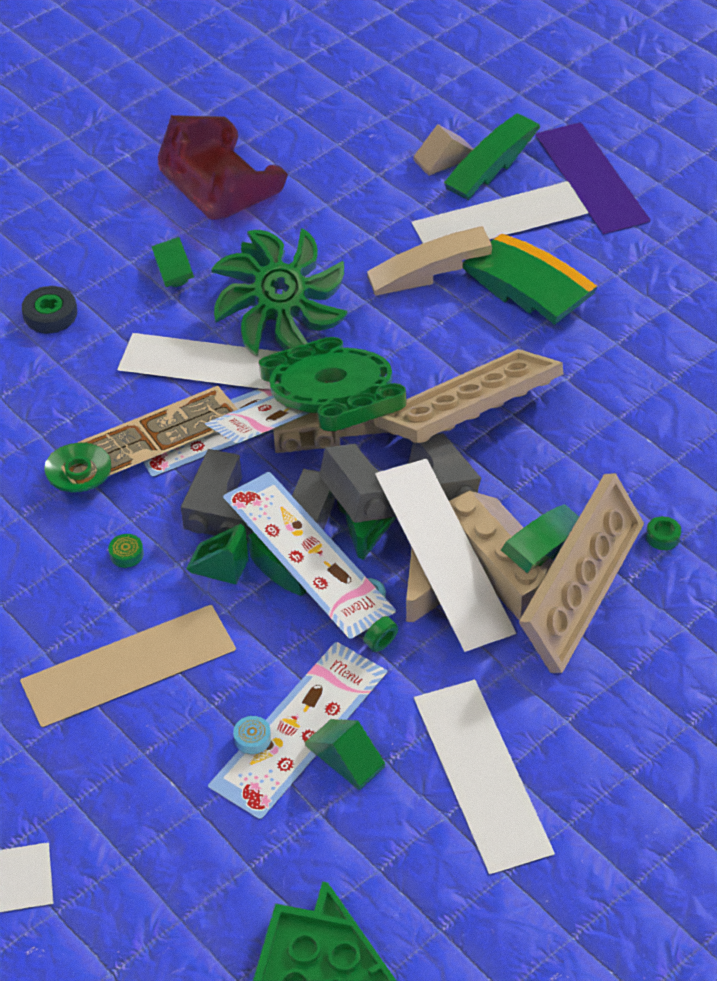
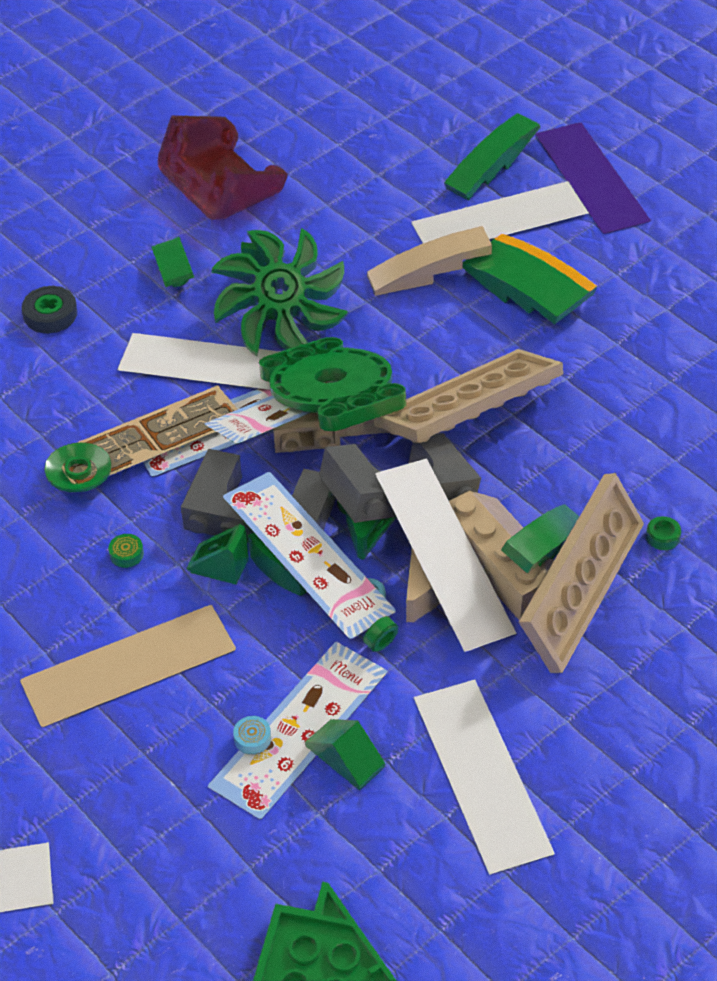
tan slope [414,124,473,176] -> none

